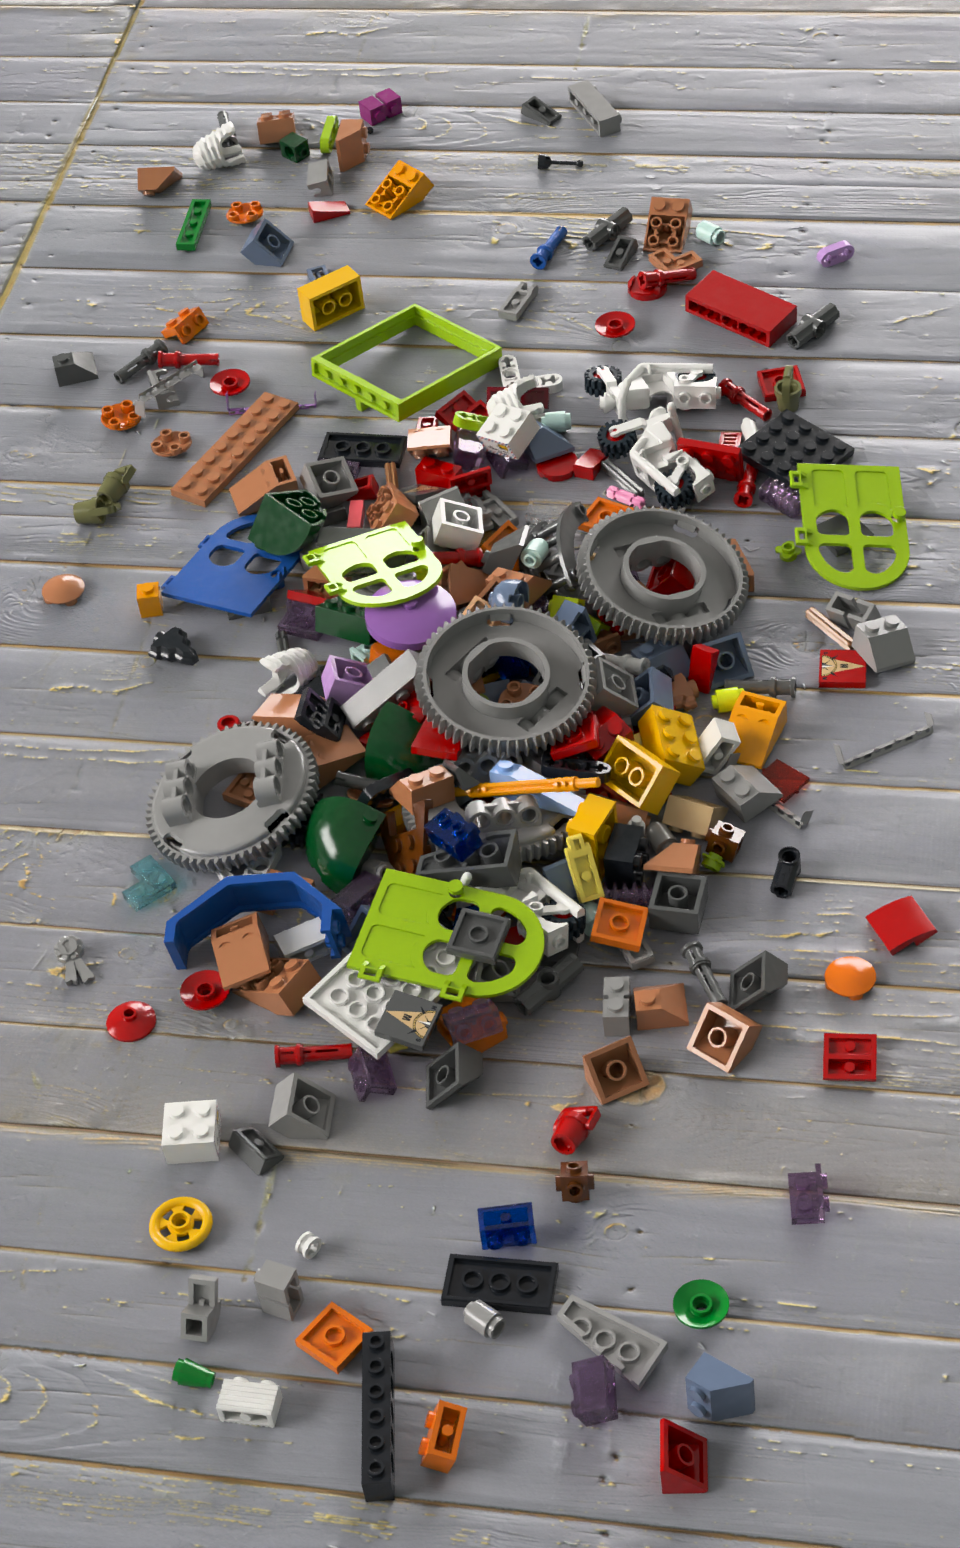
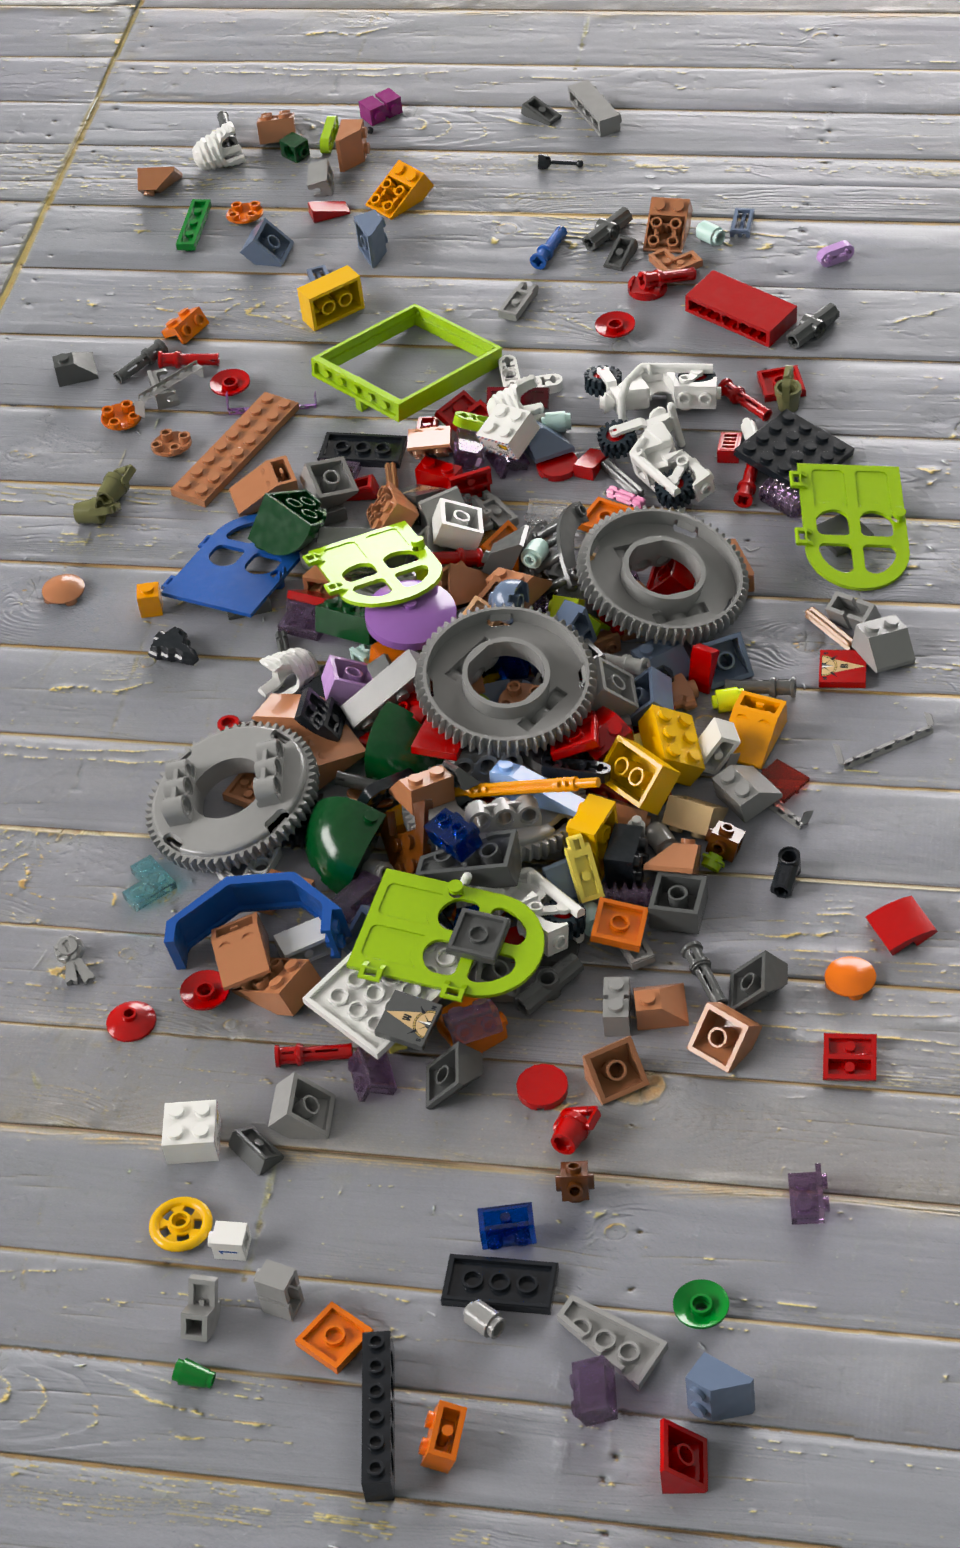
white brick [216,1377,283,1428] -> none
white bush [295,1231,322,1259] -> none
coral piece [347,500,365,528] -> none
red plate [677,437,744,482] -> none
lime plate [775,541,802,562] -> none
none -> white brick [208,1221,252,1261]
none -> sand blue slope [354,210,388,268]
none -> red tile [516,1064,569,1111]
none -> sand blue tile [730,208,755,238]

